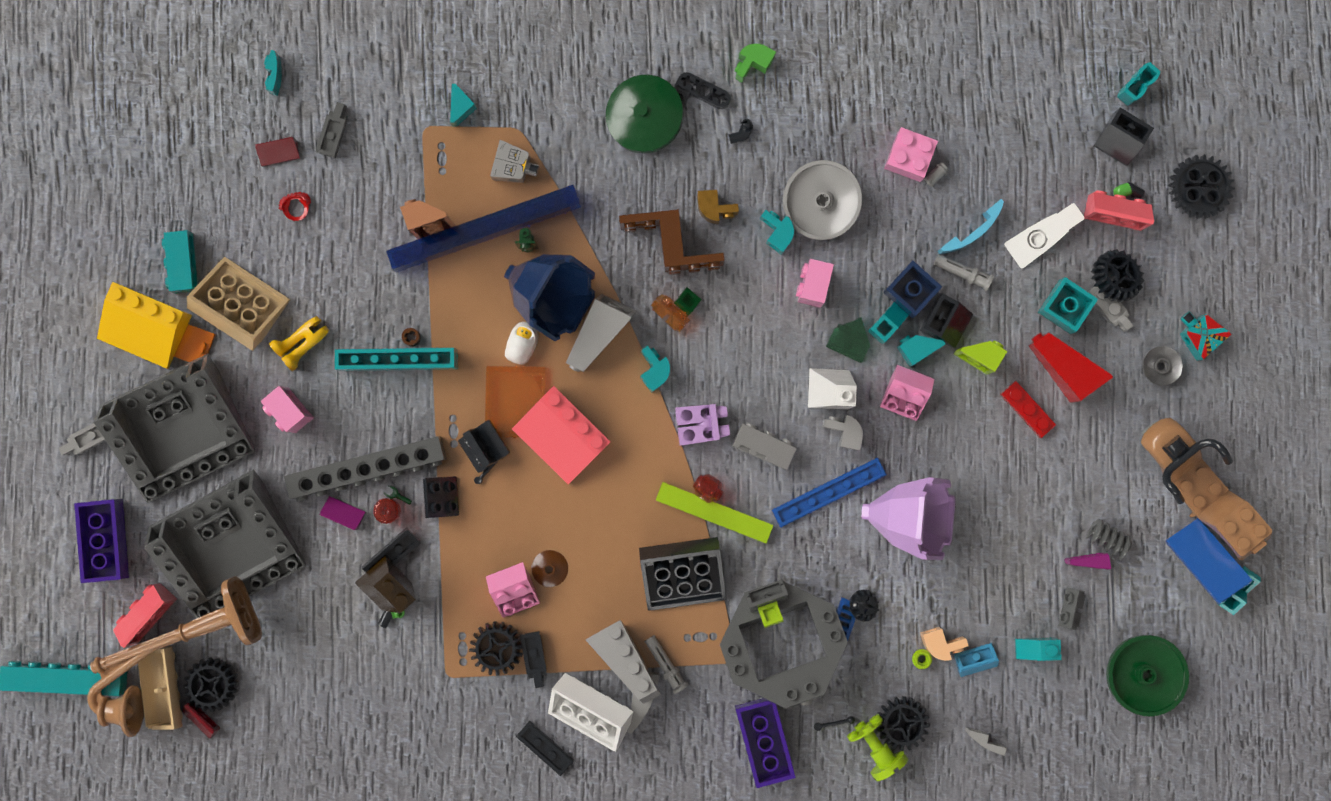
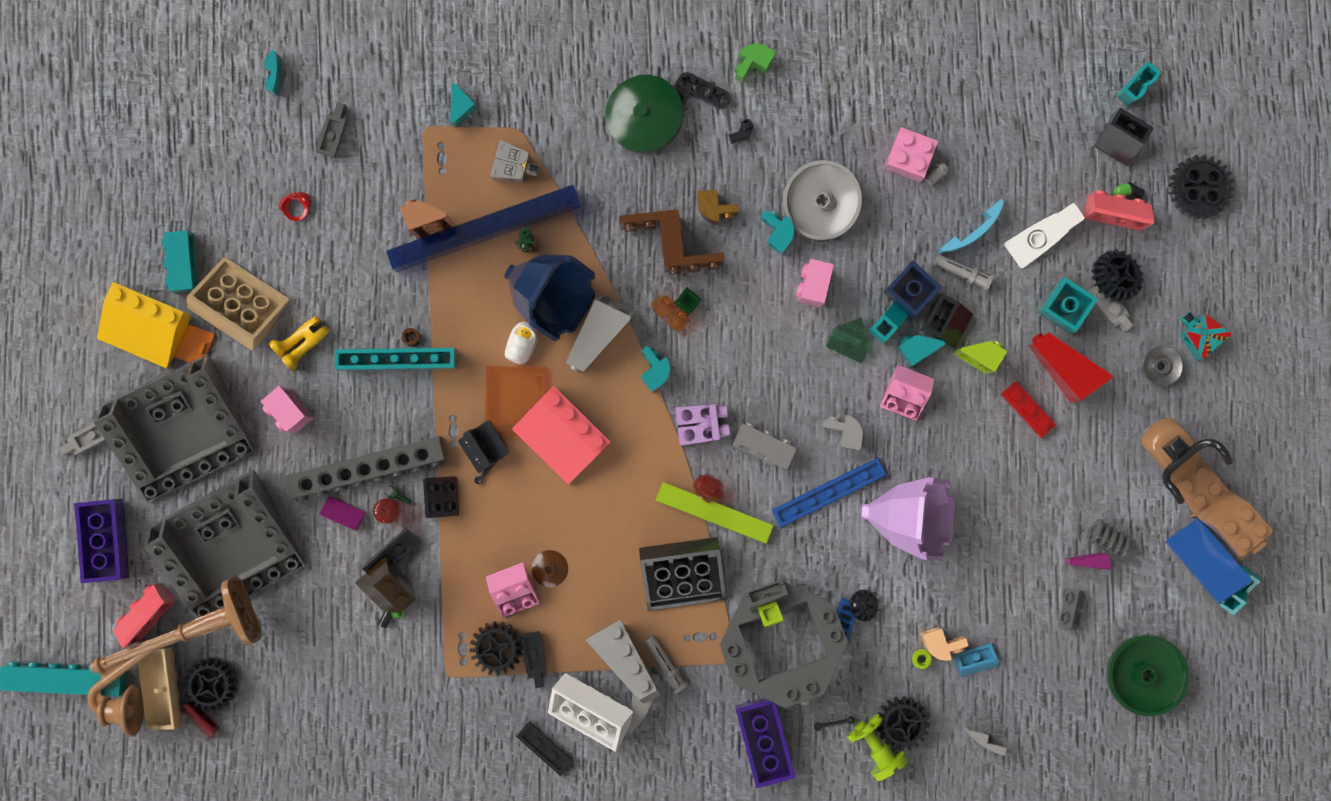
dark red slope [255,137,300,167] -> none
white slope [808,368,857,410] -> none
teal slope [1015,637,1062,661] -> none

